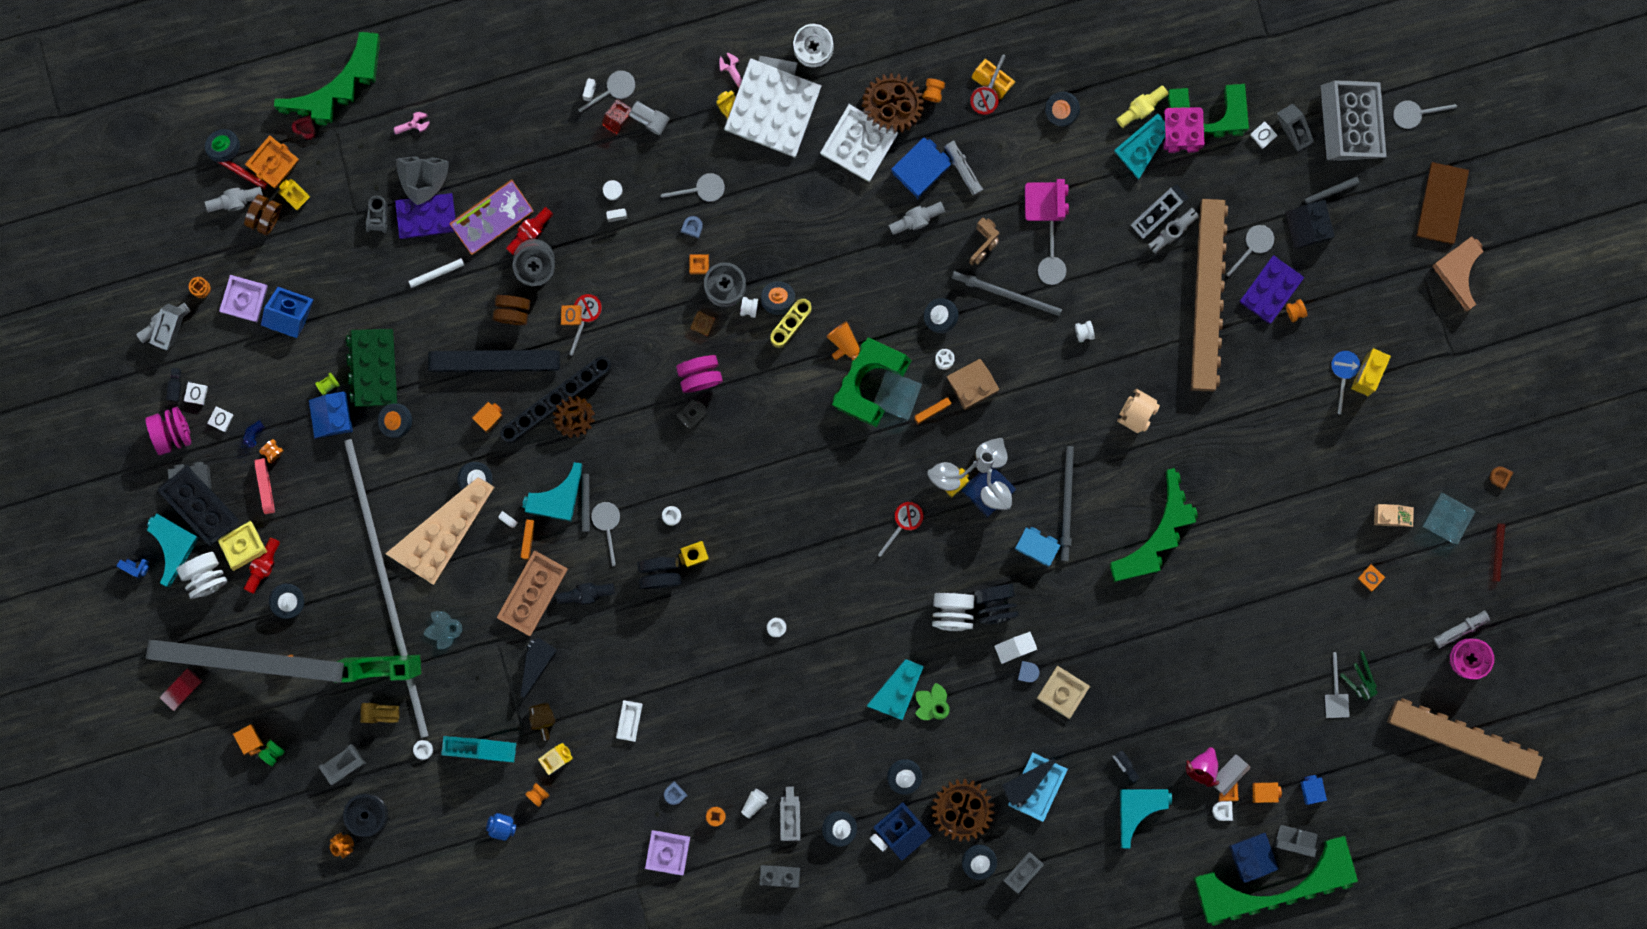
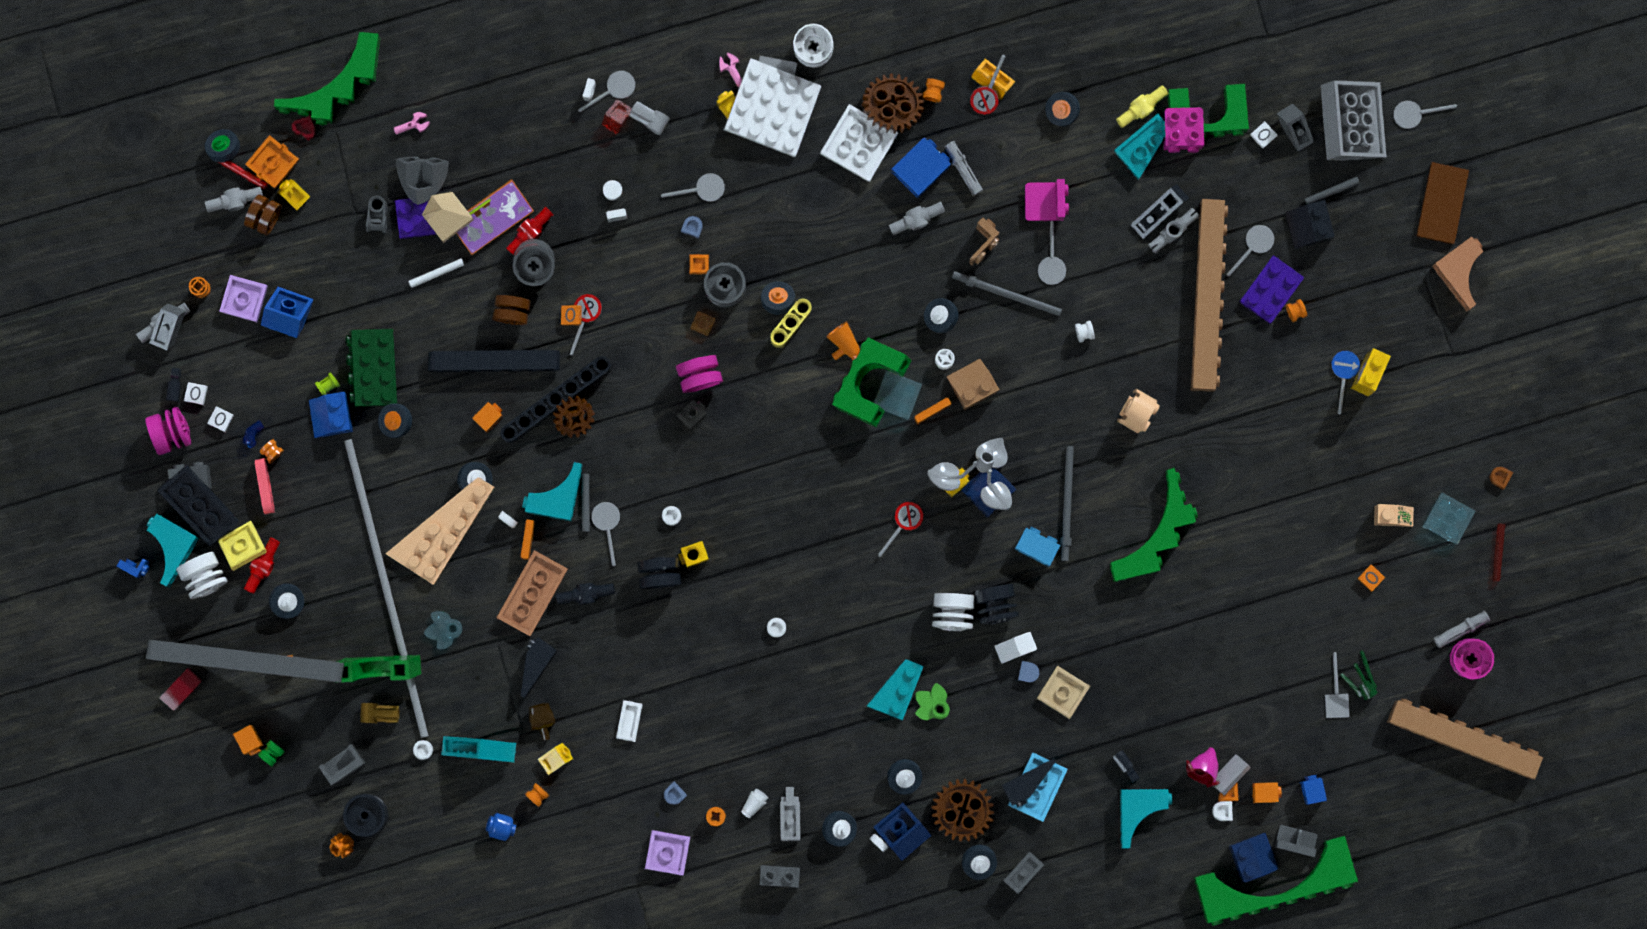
white wheel [740,297,758,318] -> none
none -> tan slope [422,192,474,243]

